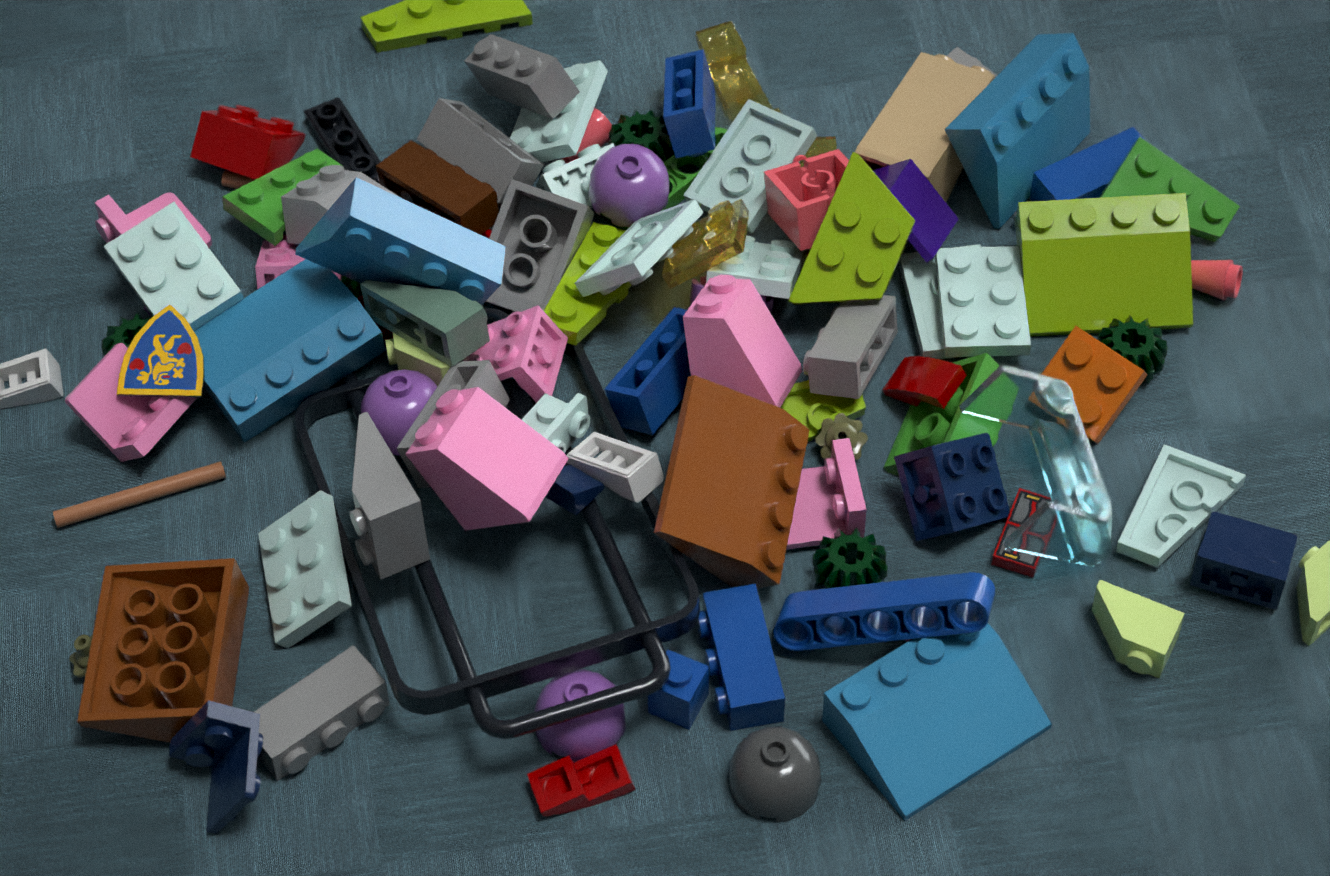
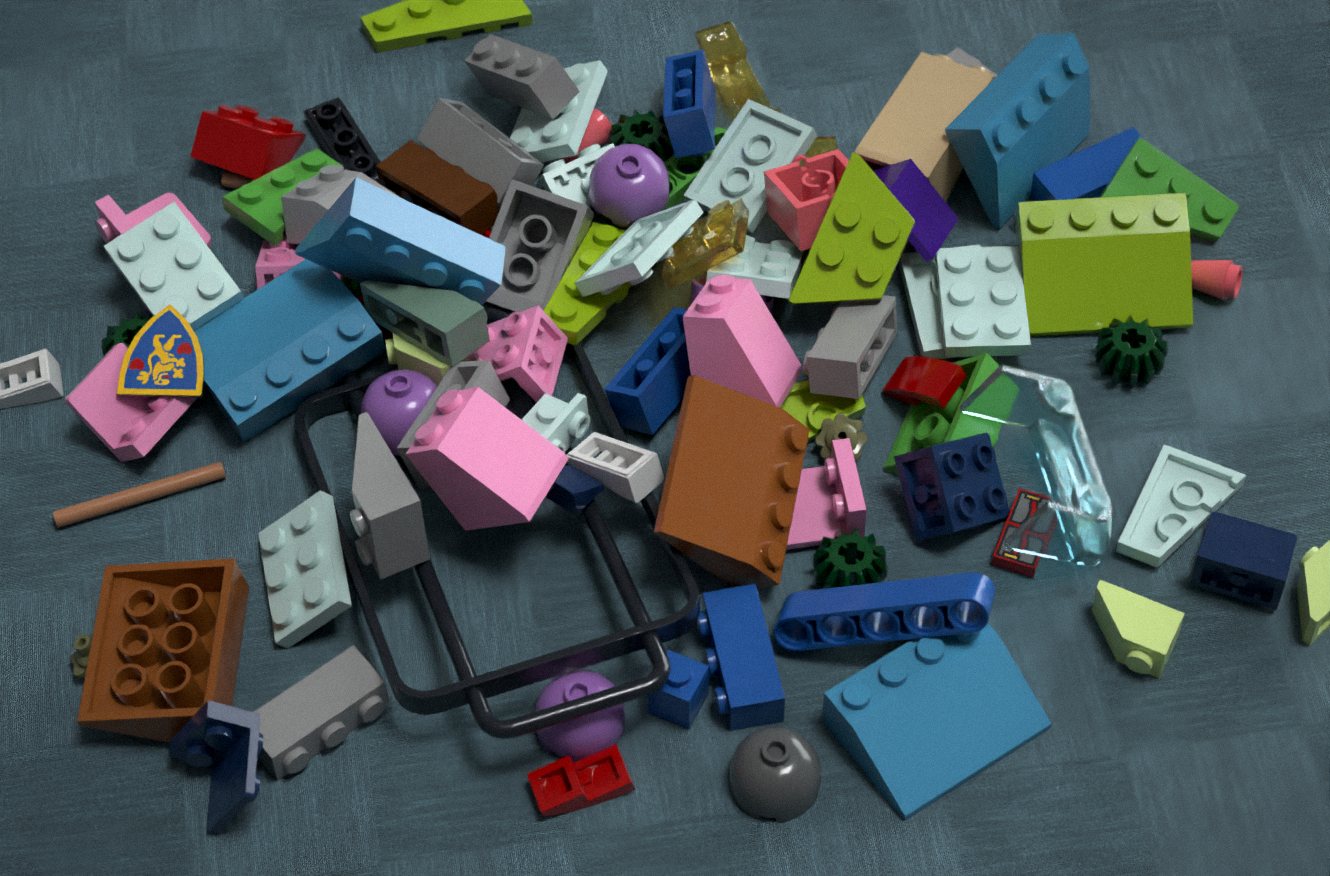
orange plate [1027,326,1148,444] -> none

